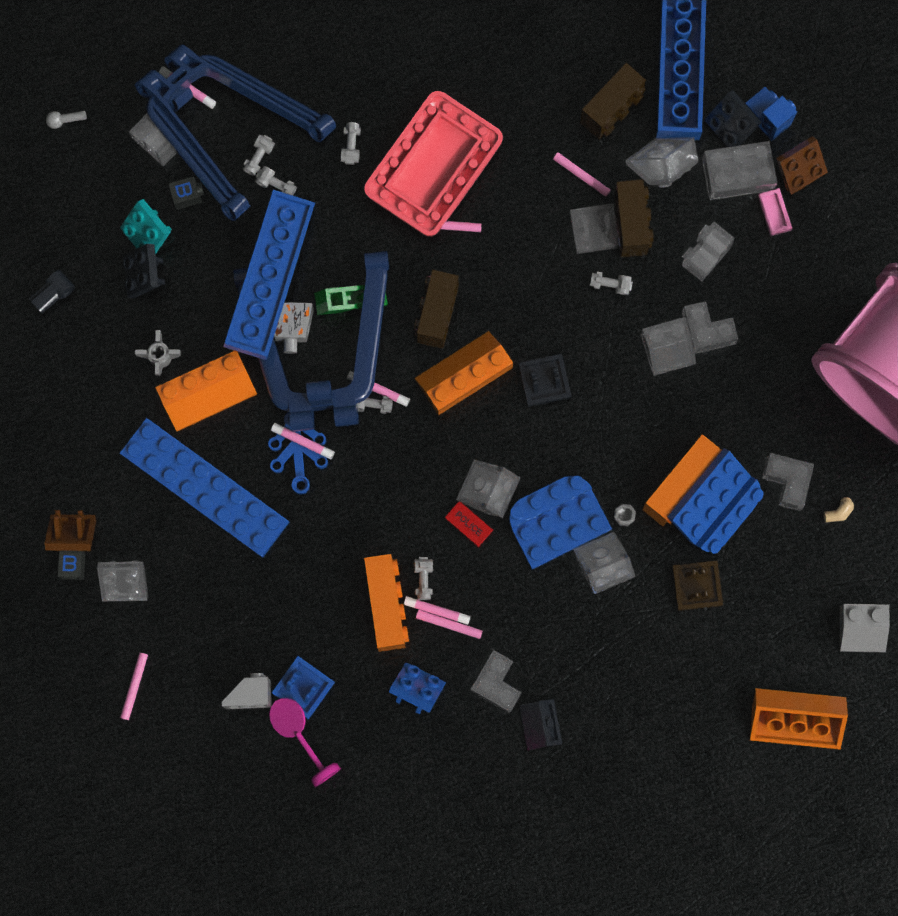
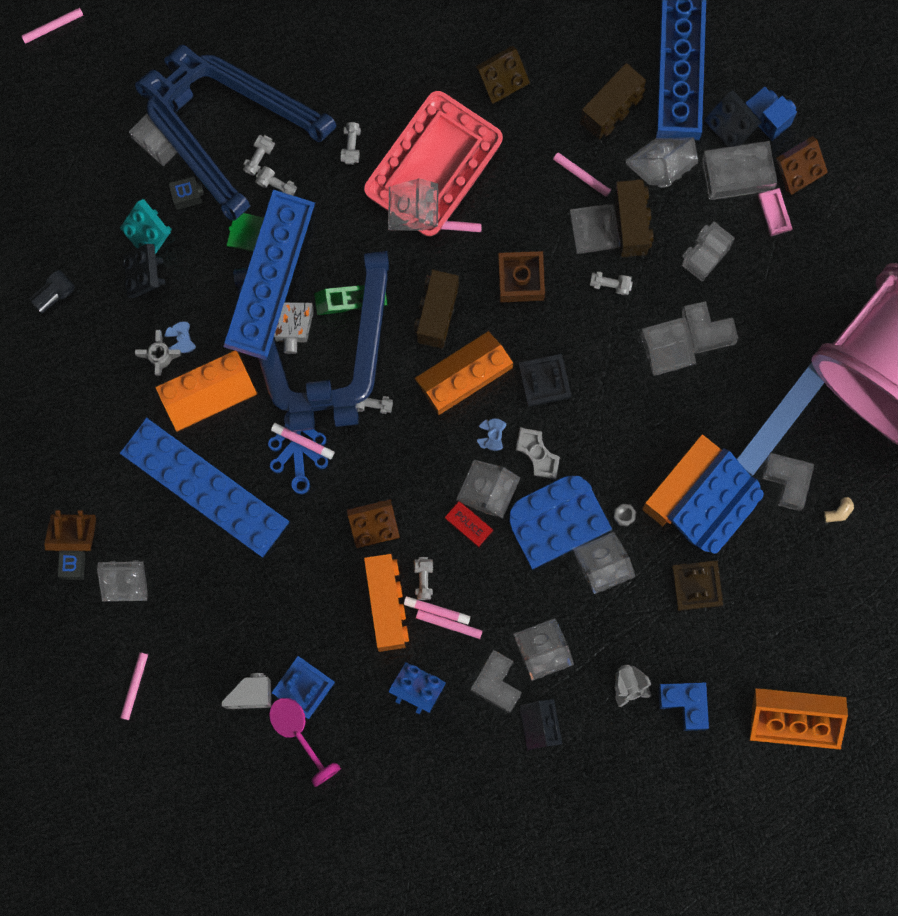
light grey bar [46,111,87,129] -> none
bar [159,66,216,109] -> none
bright pink bar [347,371,410,407] -> none
light grey slope [840,604,889,652] -> none
none -> bright pink piece [22,7,83,44]
none -> medium blue piece [165,322,196,353]
none -> green piece [227,213,264,252]
none -> reddish brown plate [347,499,400,548]
none -> clear slope [388,178,438,231]
none -> dark brown plate [475,46,530,104]
none -> medium blue piece [477,419,506,451]
none -> reddish brown brick [498,251,545,302]
none -> clear slope [513,618,574,680]
none -> light grey tile [516,428,560,480]
none -> light grey brick [615,665,652,707]
none -> blue brick [658,683,709,731]
none -> medium blue brick [737,363,824,477]

